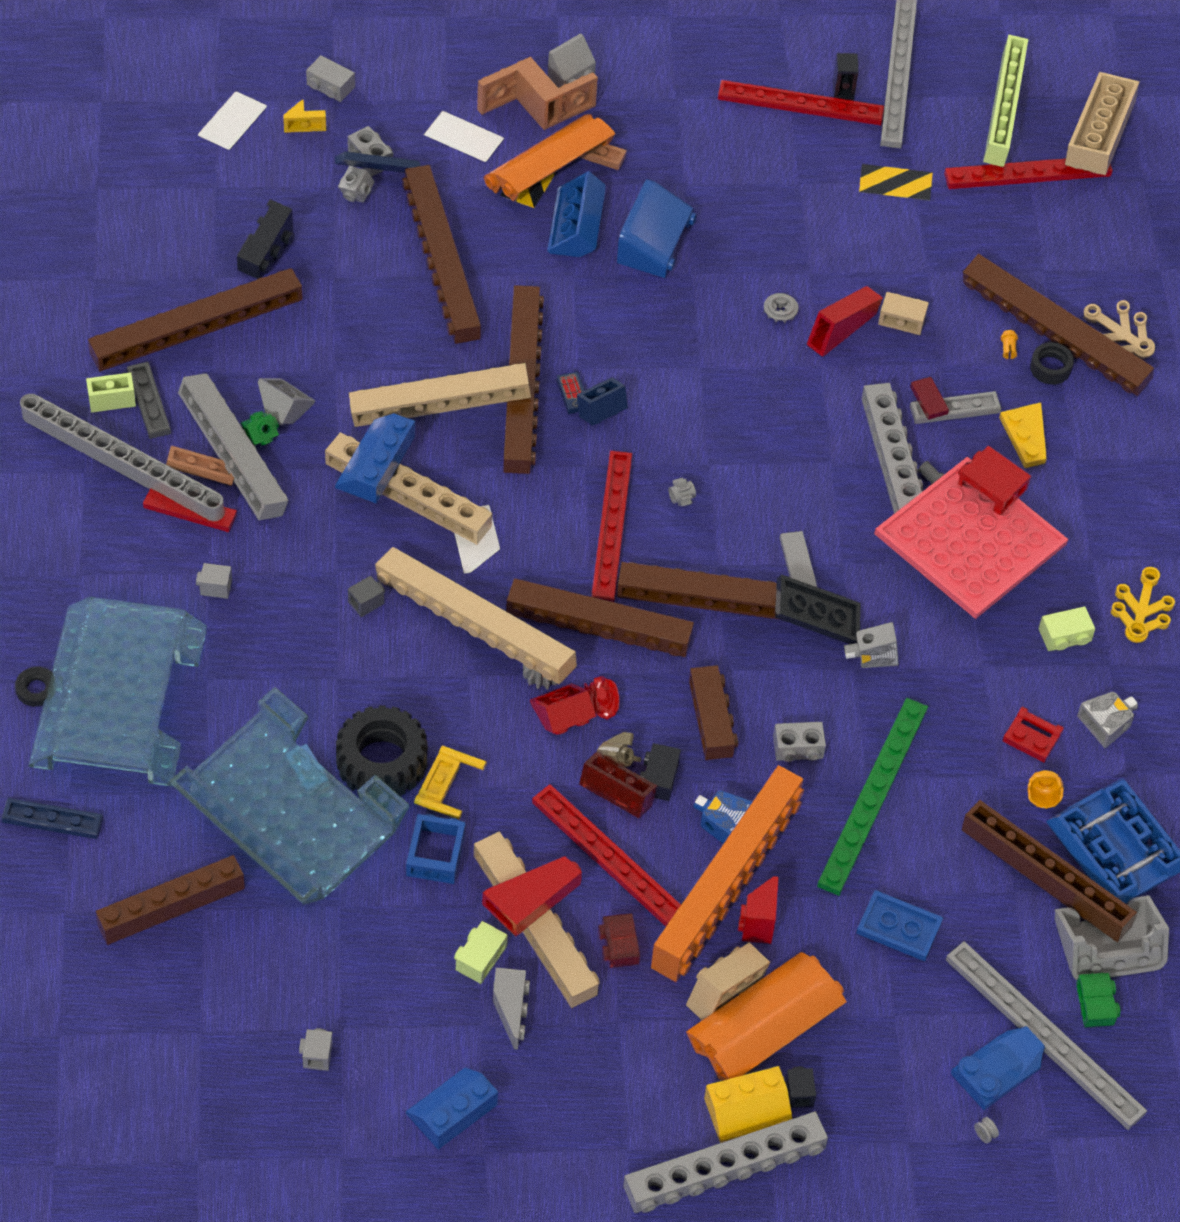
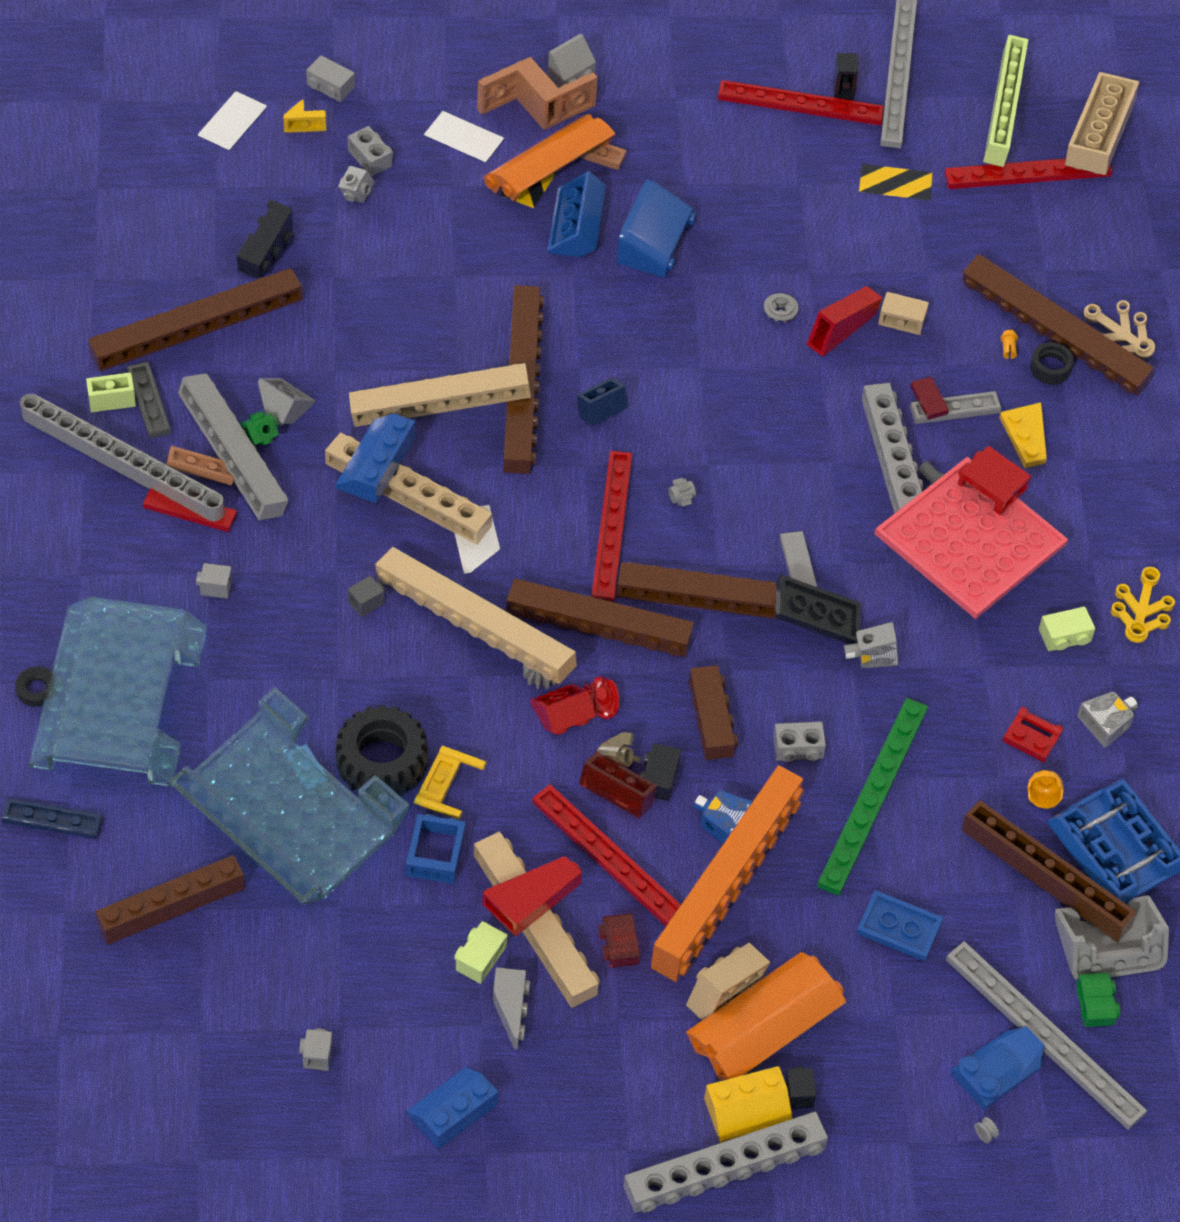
dark blue tile [335,151,420,173] -> none
reddish brown brick [402,165,481,344] -> none
tile [556,371,585,414] -> none
red slope [738,876,778,944] -> none

